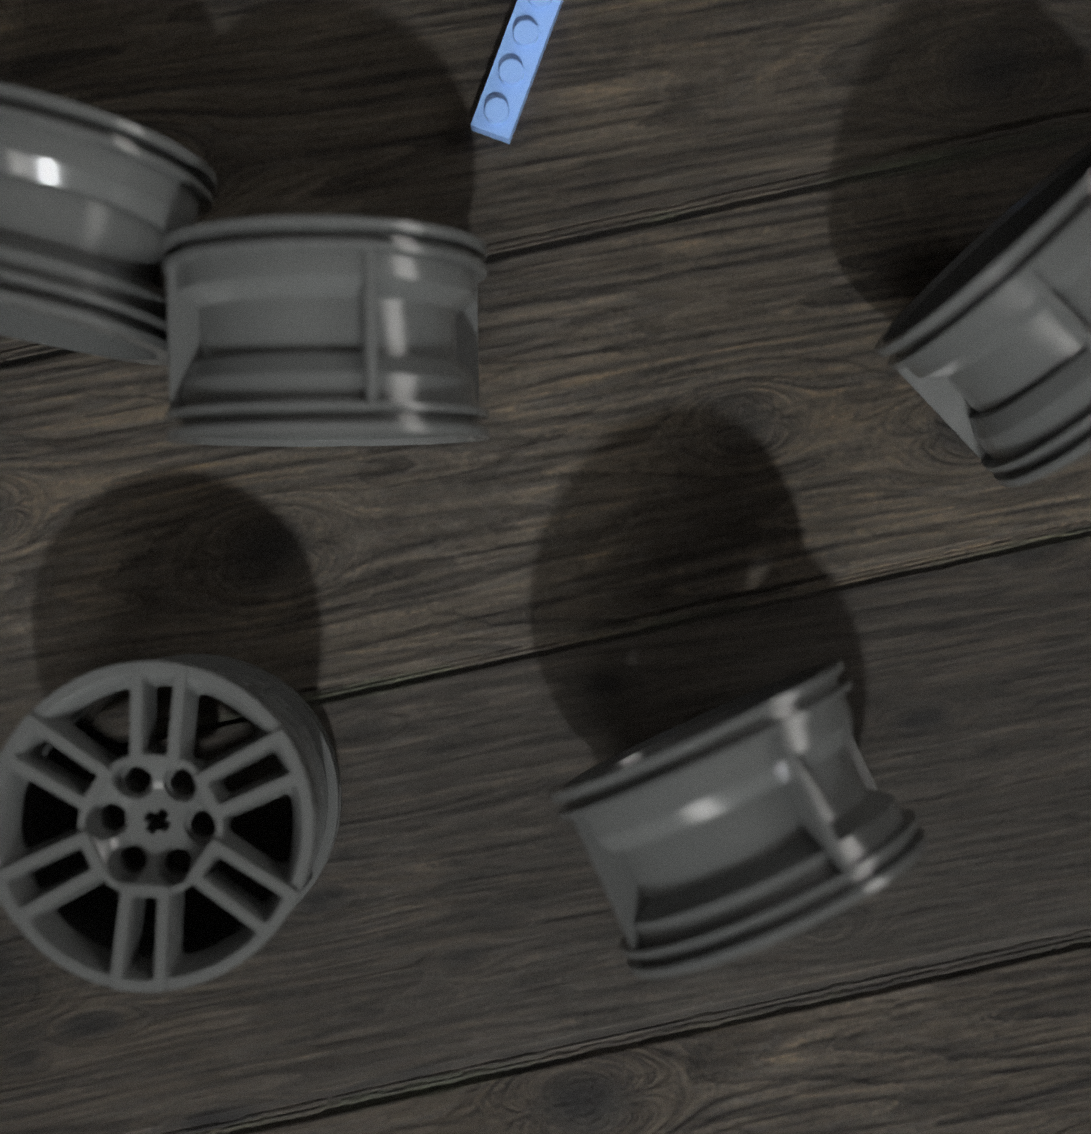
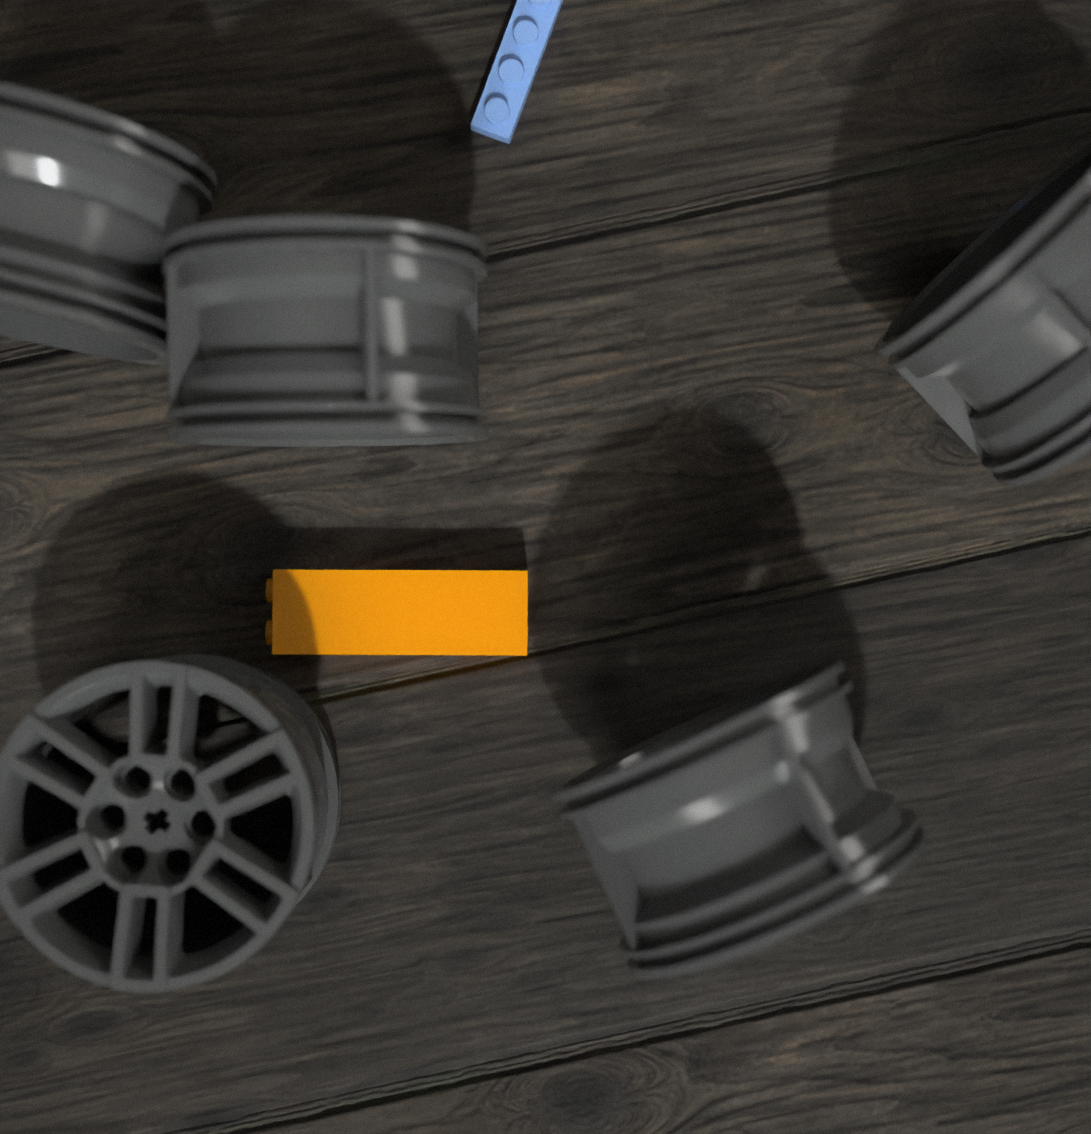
none -> light orange brick [265,569,528,656]

